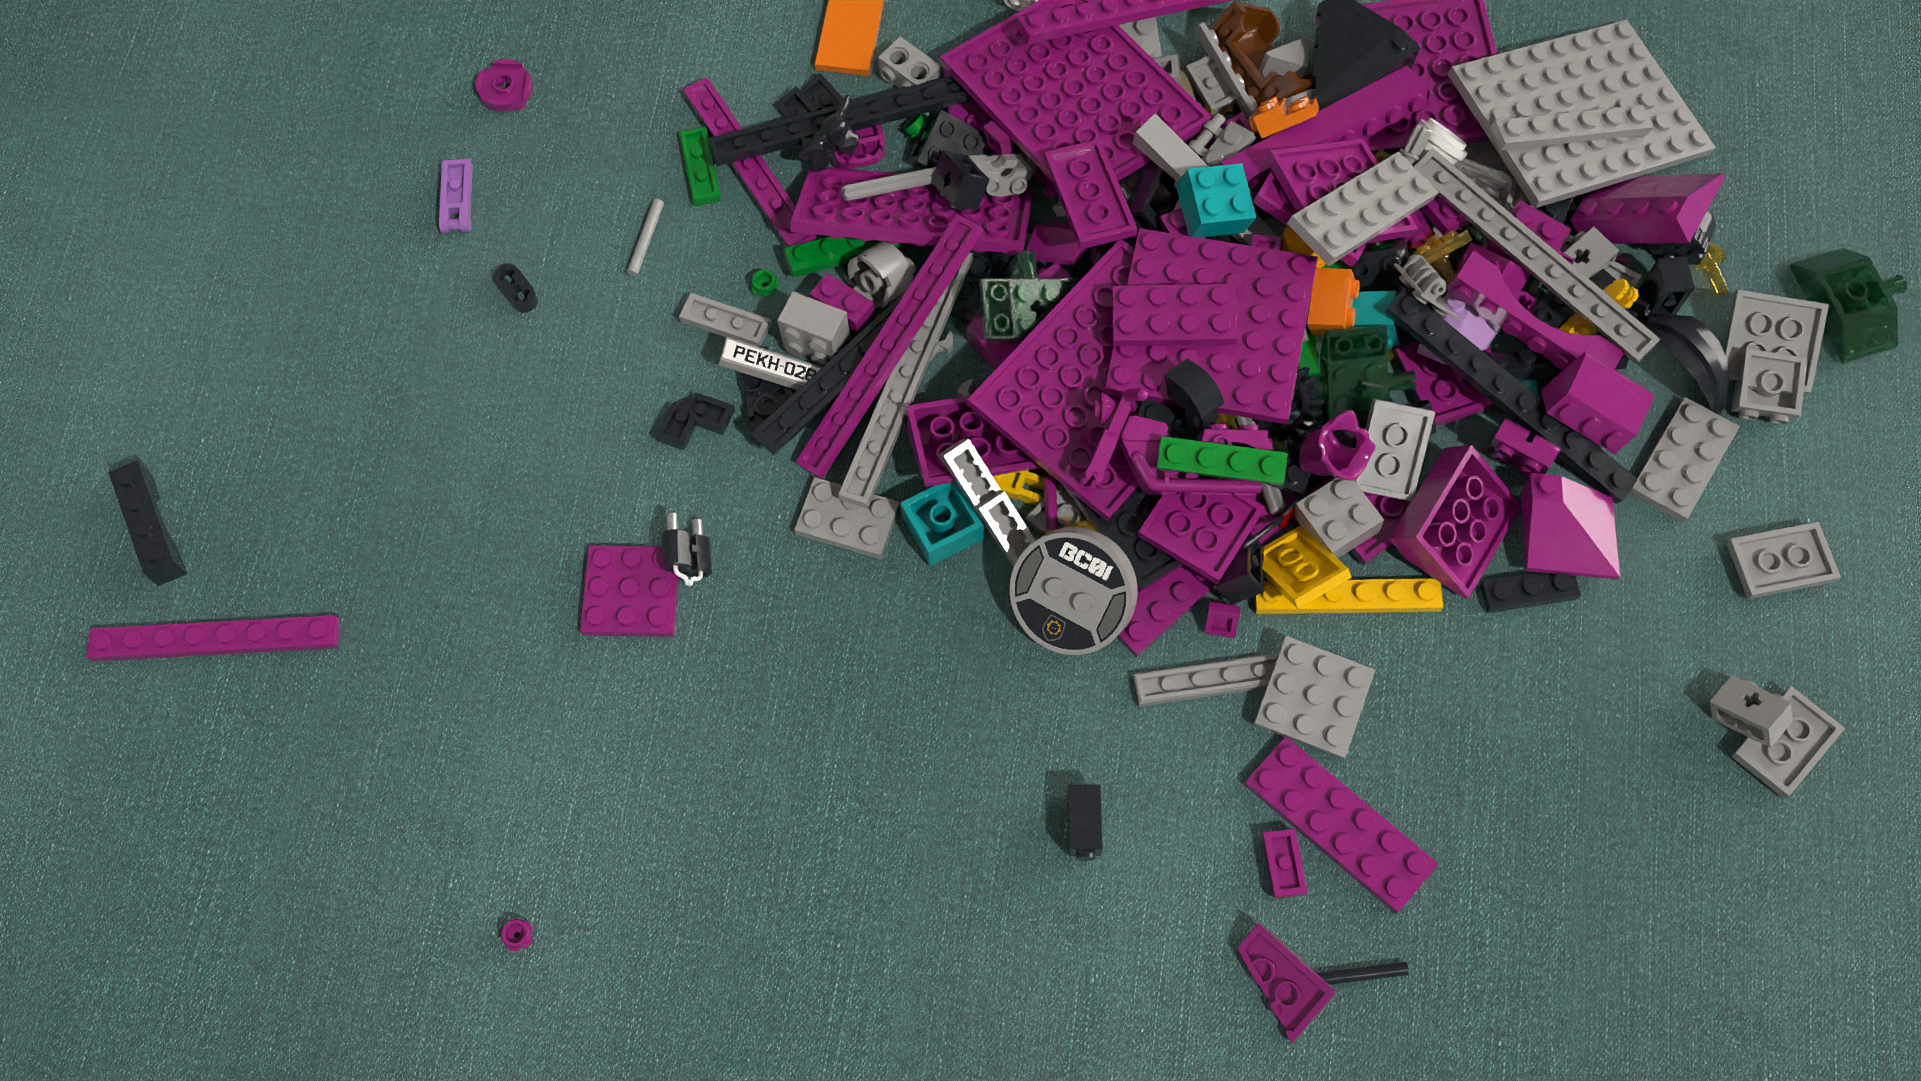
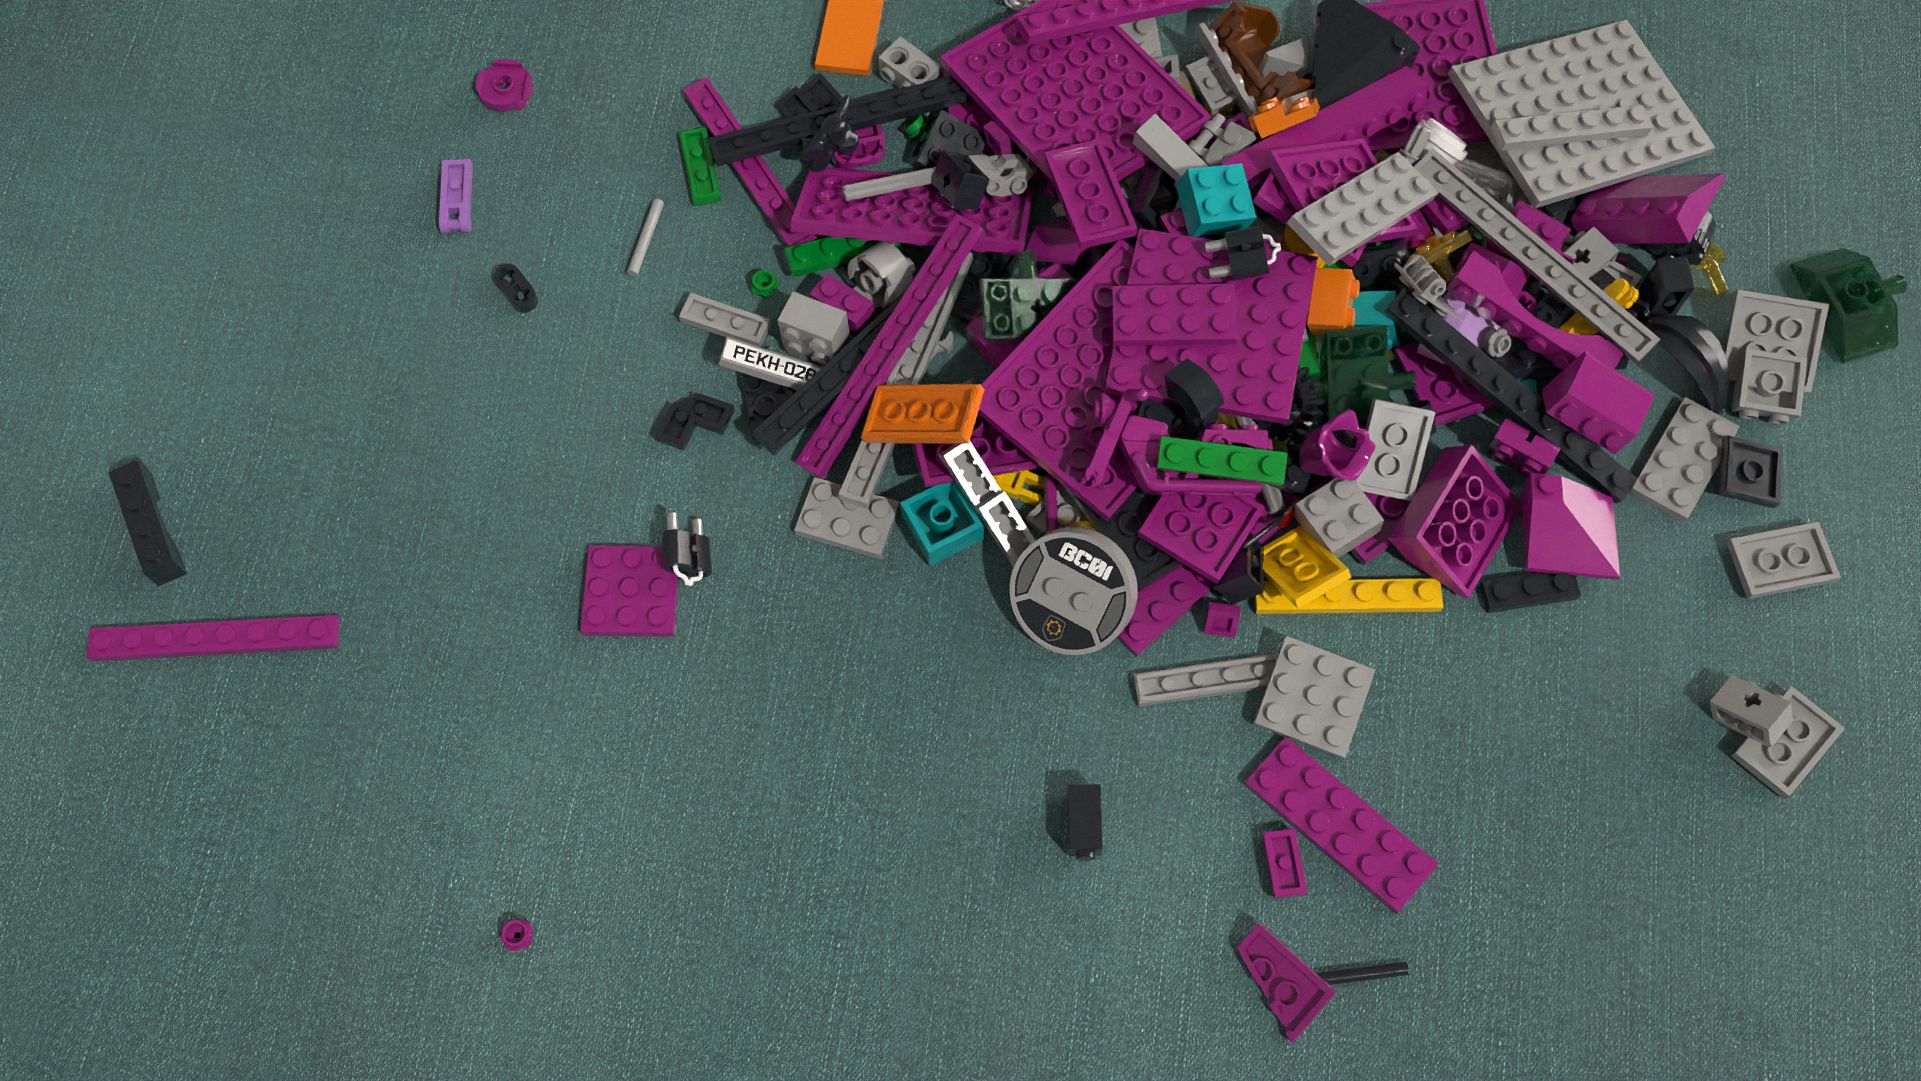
none -> orange tile [861,384,985,444]
none -> black piece [1205,225,1281,281]
none -> light grey plate [1483,328,1511,358]
none -> black tile [1718,435,1783,508]

